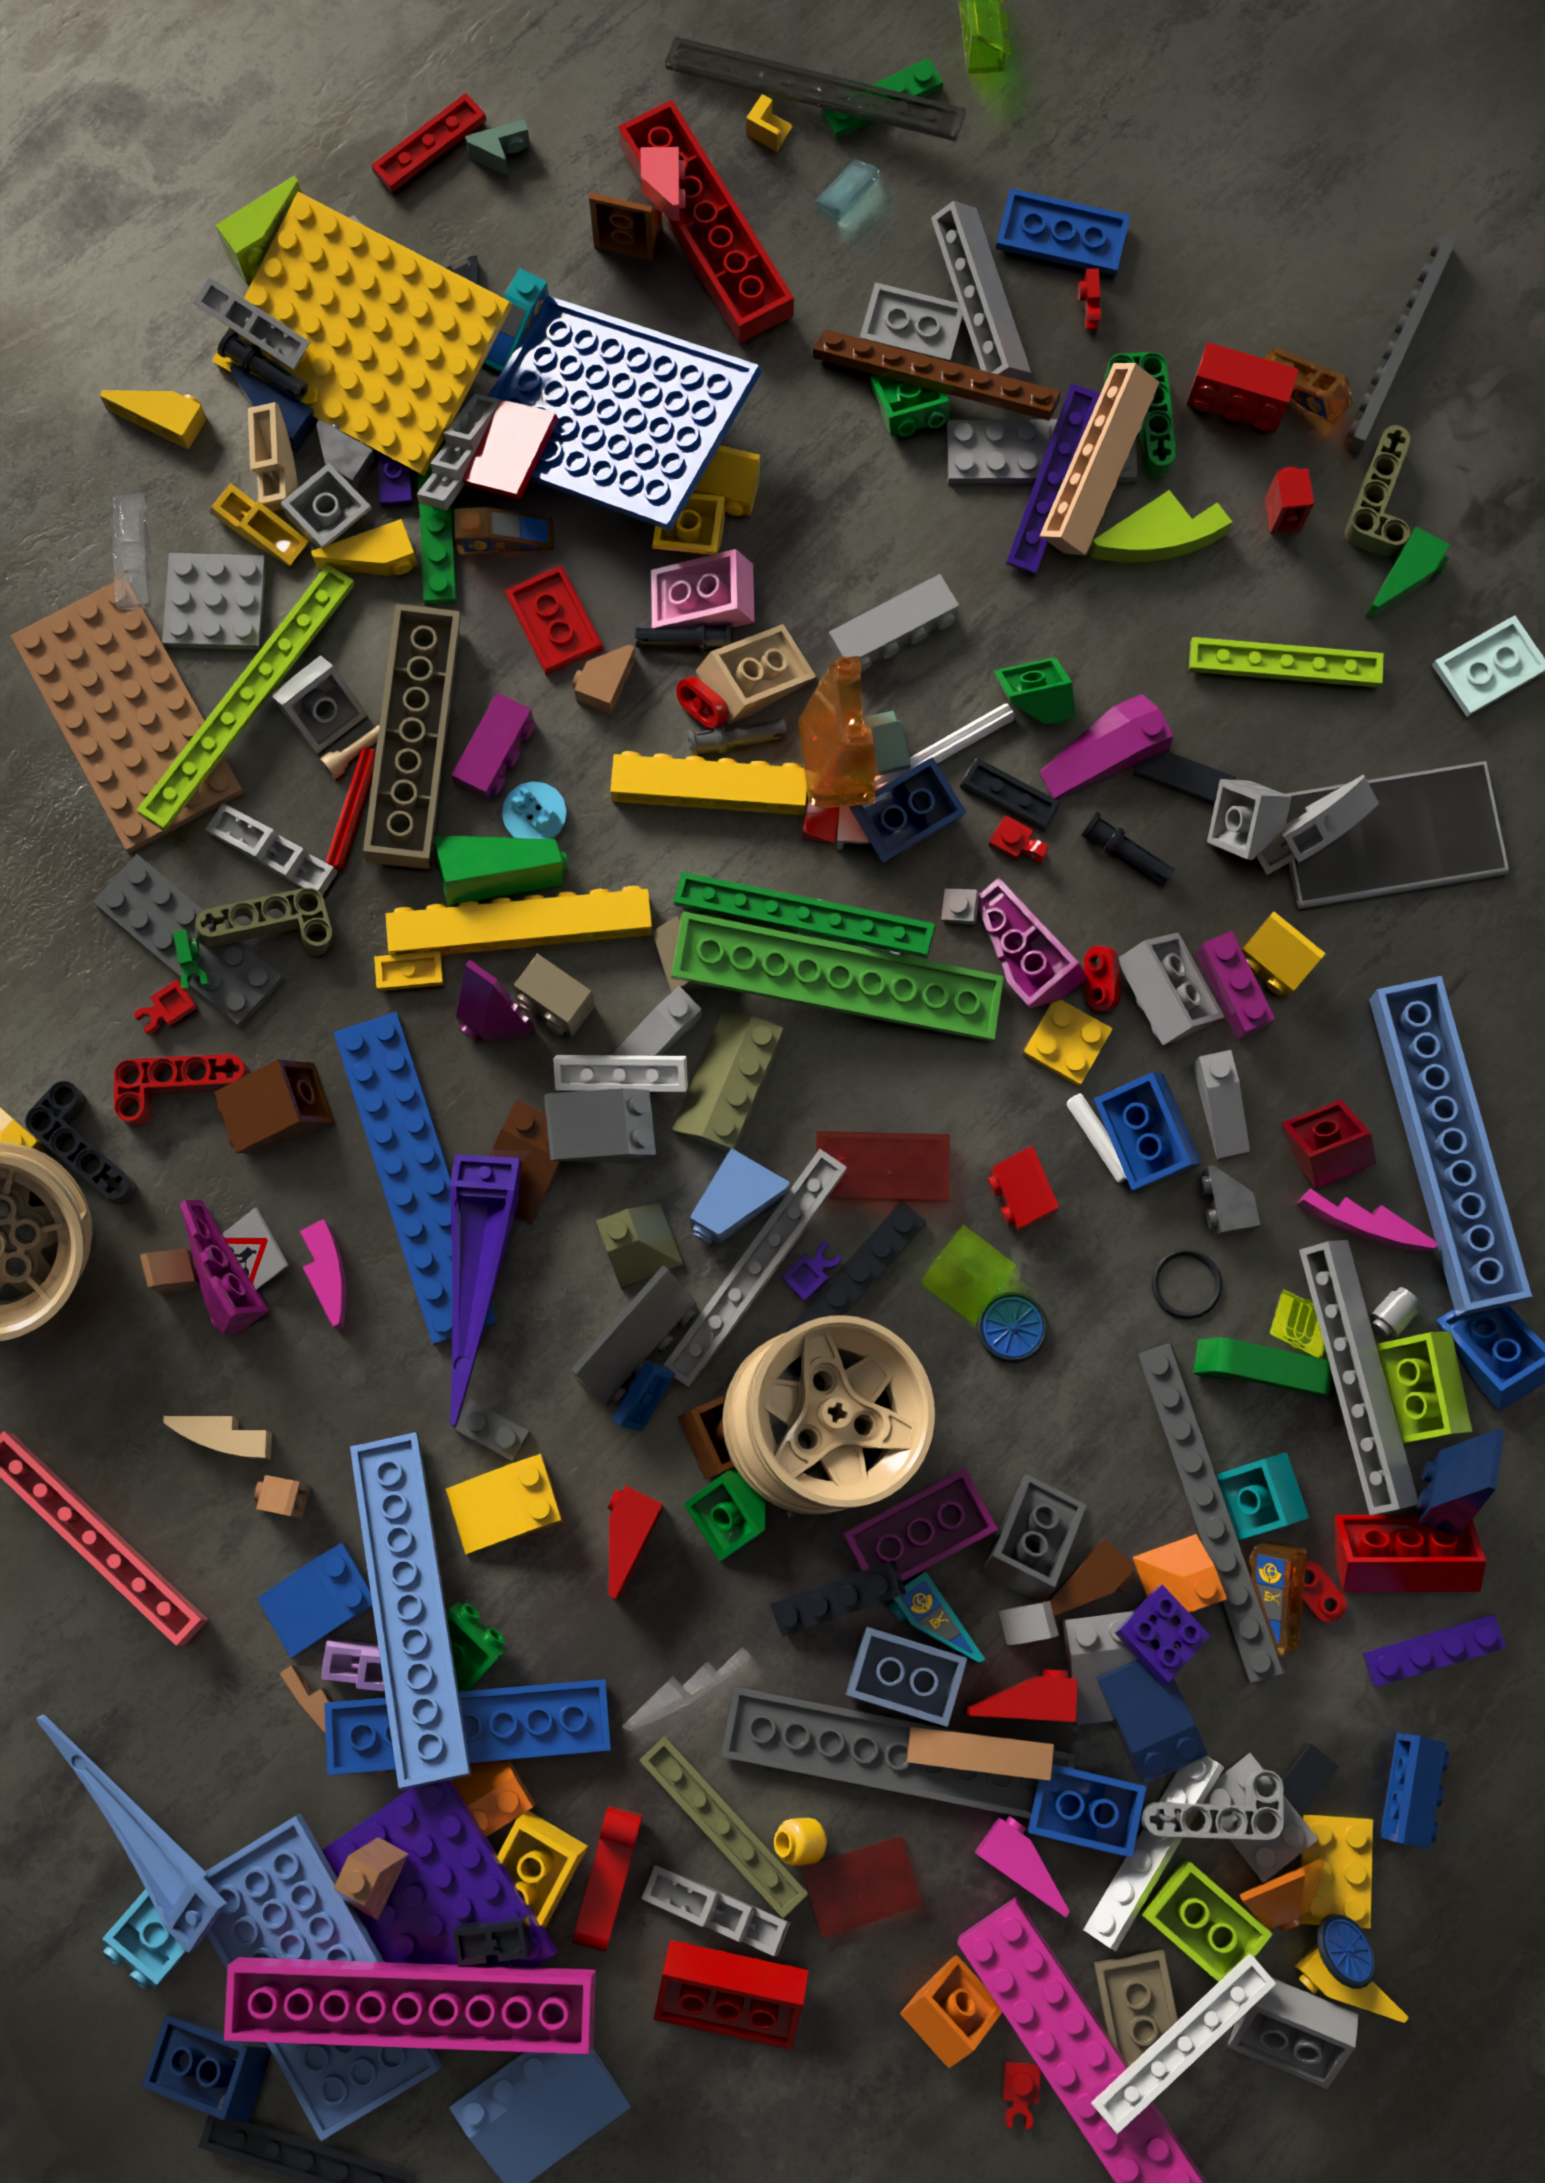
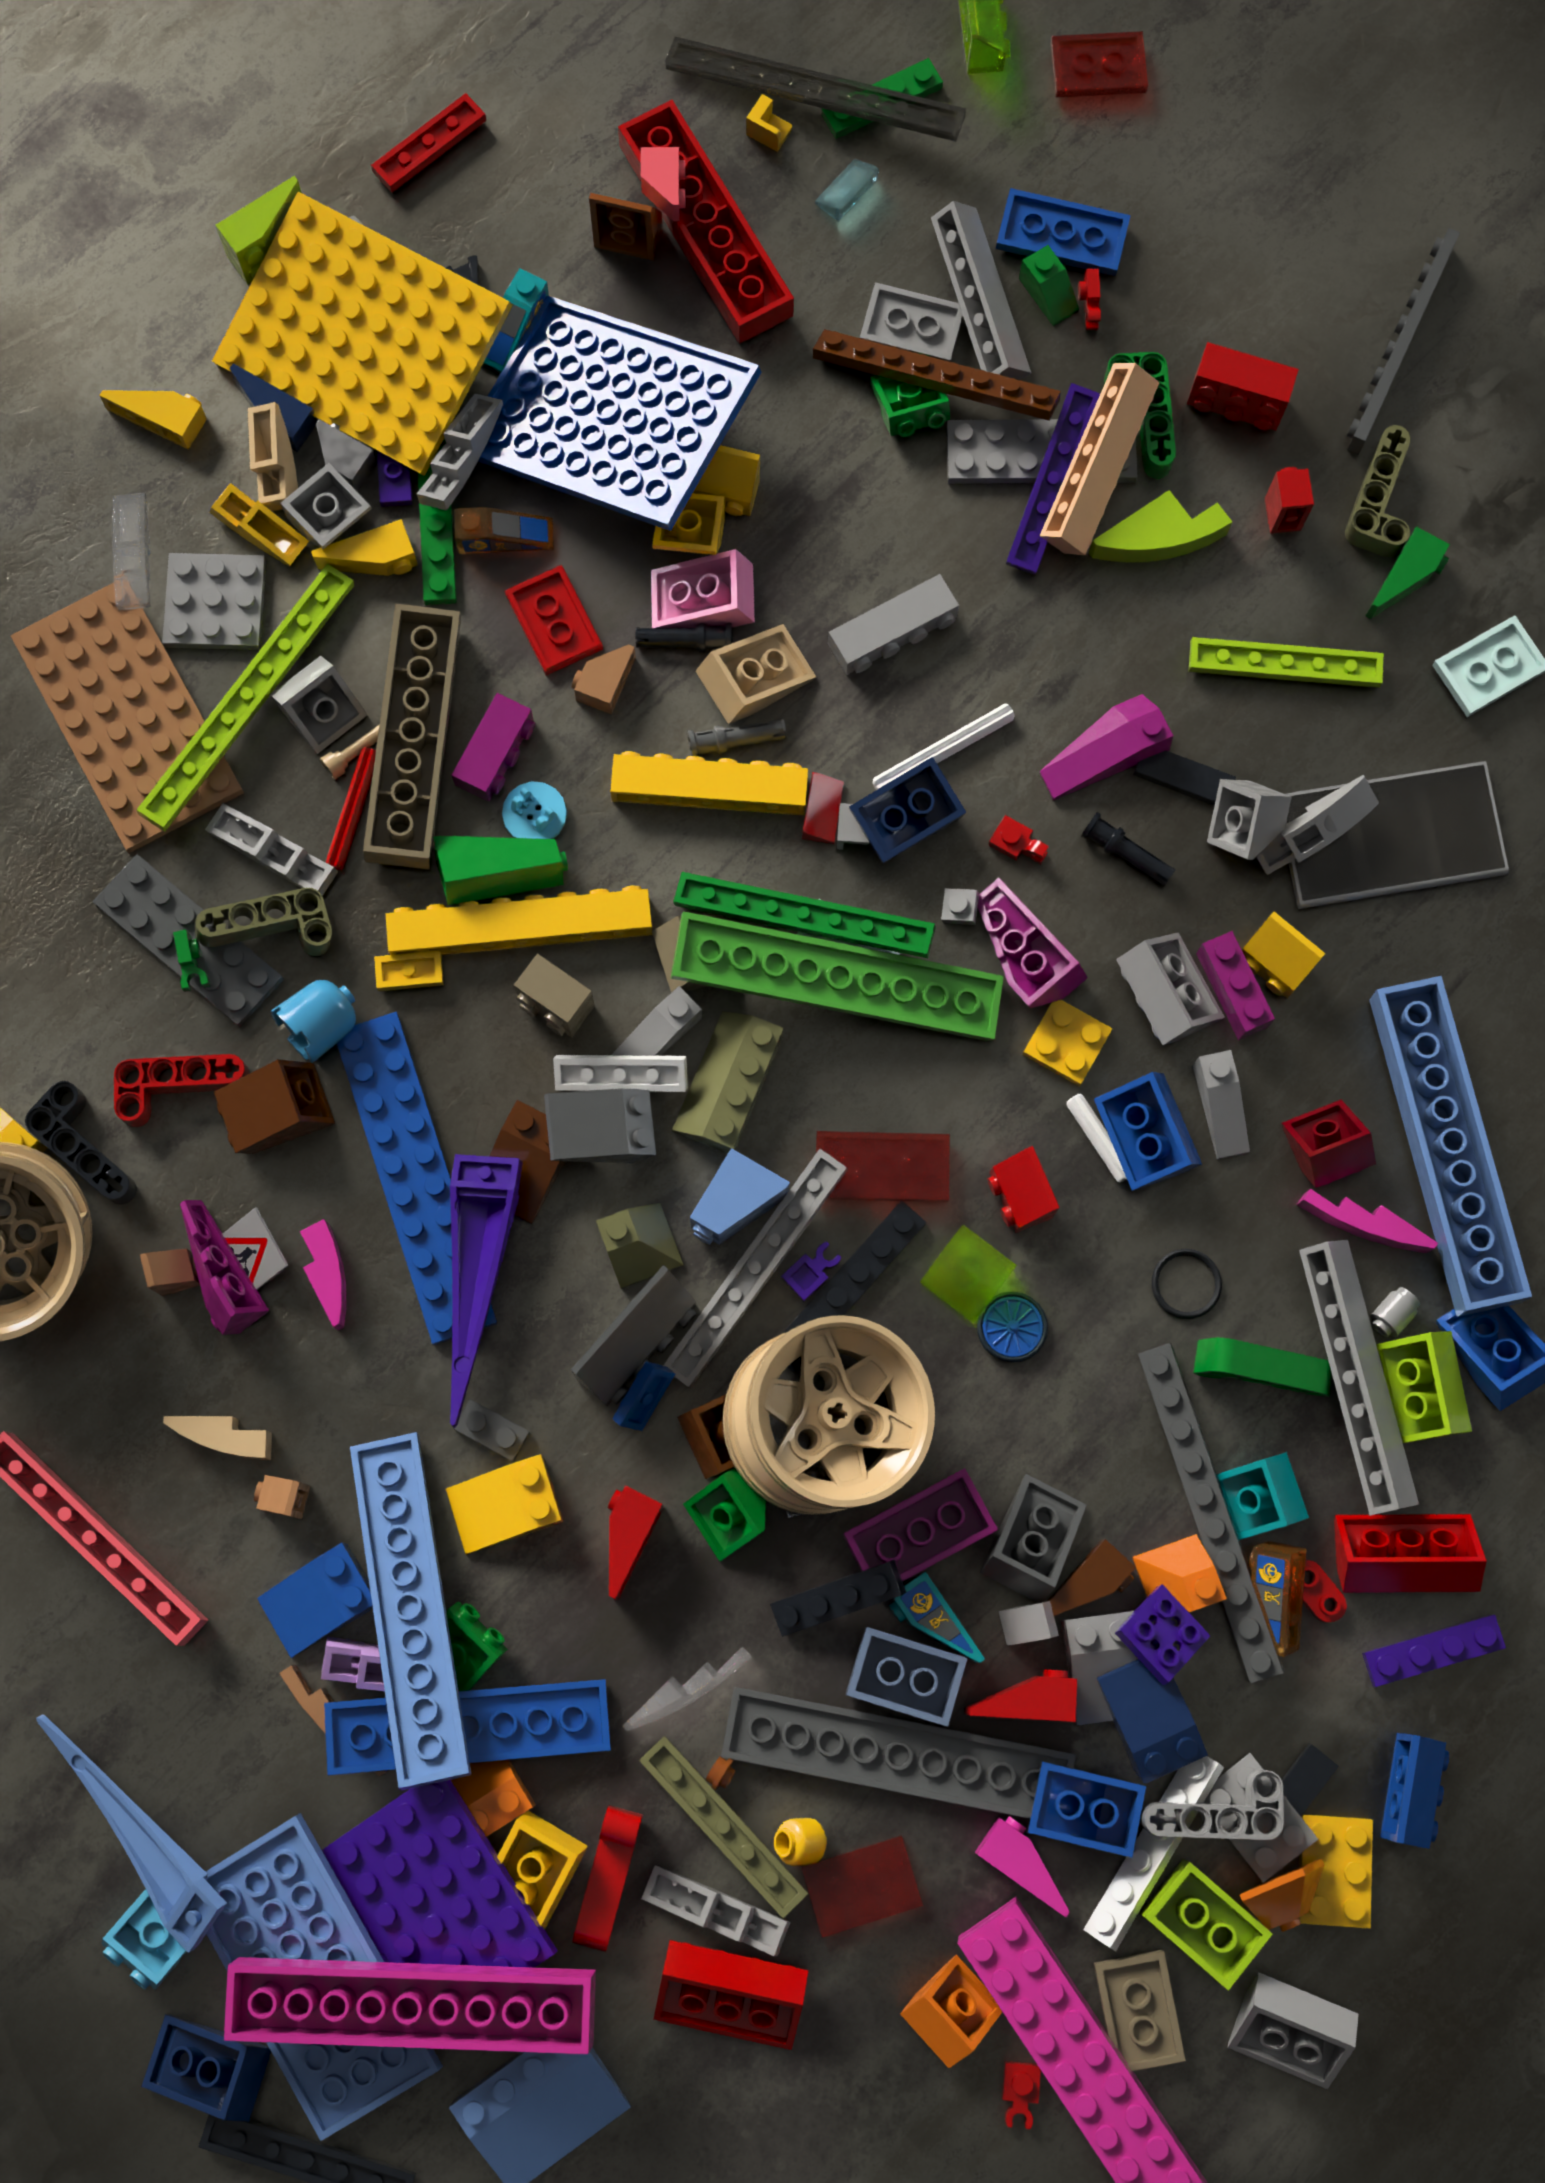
red plate [133,979,198,1035] -> none
light grey slope [193,276,311,370] -> none
black pin [217,330,309,401] -> none
medium nougat slope [333,1837,408,1920] -> none
black piece [453,1915,534,1967] -> none
magenta wedge [456,960,535,1043] -> none
tile [462,400,559,499] -> none
sand green slope [465,119,530,175] -> none
red plate [676,677,728,728] -> none
clear orange windscreen [799,656,875,808] -> none
sand green slope [862,710,911,776] -> none
medium nougat slope [906,1726,1054,1780] -> none
black tile [960,757,1061,832] -> none
green slope [994,657,1076,724] -> none
red plate [1084,945,1121,1011] -> none
white plate [1091,1954,1276,2134] -> none
flat silver slope [1199,1166,1261,1237] -> none
clear orange slope [1263,346,1354,424] -> none
clear neon green piece [1269,1289,1325,1359] -> none
yellow slope [1294,1942,1409,2023] -> none
blue wheel [1317,1914,1376,1989] -> none
dark blue slope [1417,1429,1505,1537] -> none
none -> dark azure cylinder [270,980,356,1063]
none -> dark orange plate [706,1756,736,1791]
none -> green slope [1019,245,1079,326]
none -> clear red plate [1050,31,1148,98]

